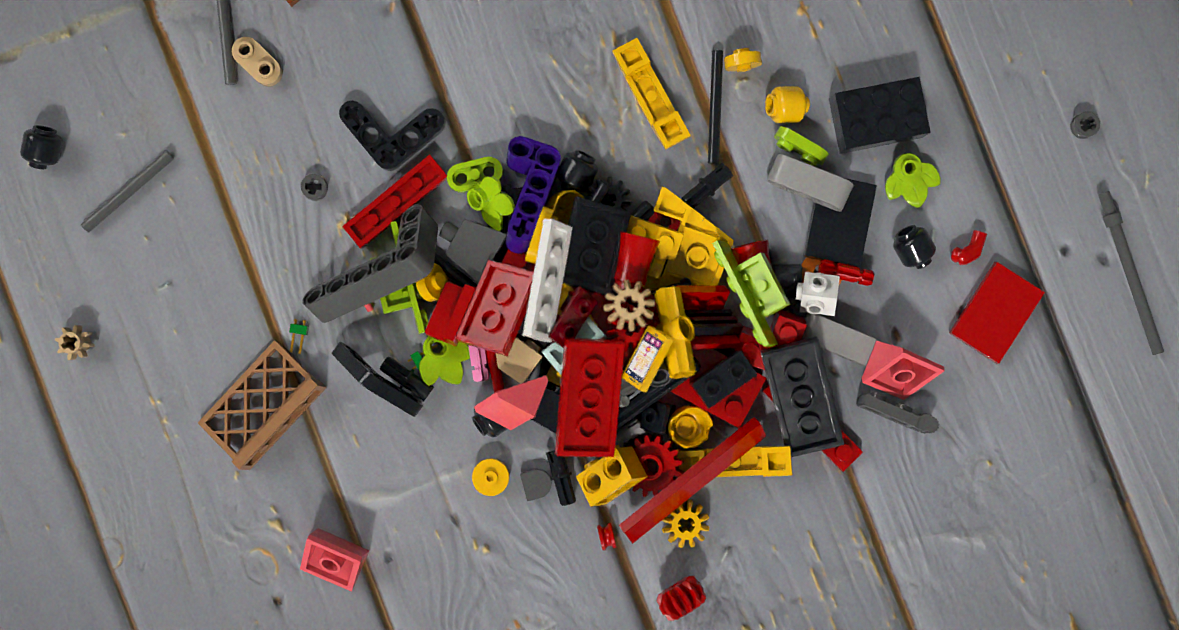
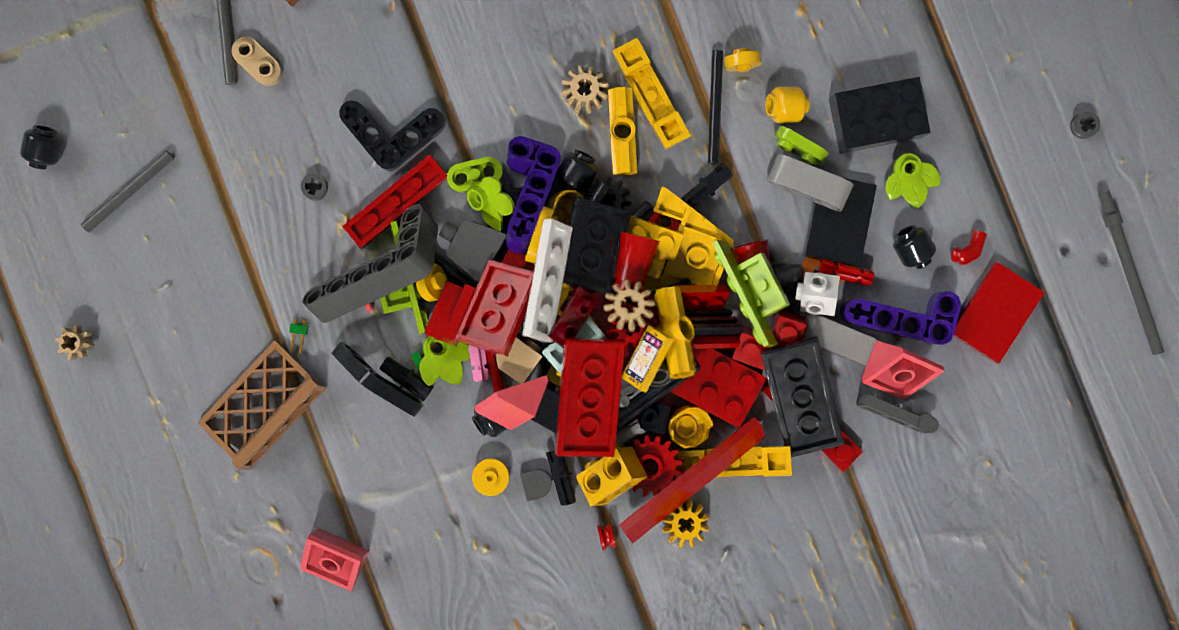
red gear [656,576,706,621] -> none
black brick [690,350,758,409] -> none
none -> tan gear [561,65,609,114]
none -> yellow piece [608,87,637,176]
none -> dark purple beam [840,291,961,345]

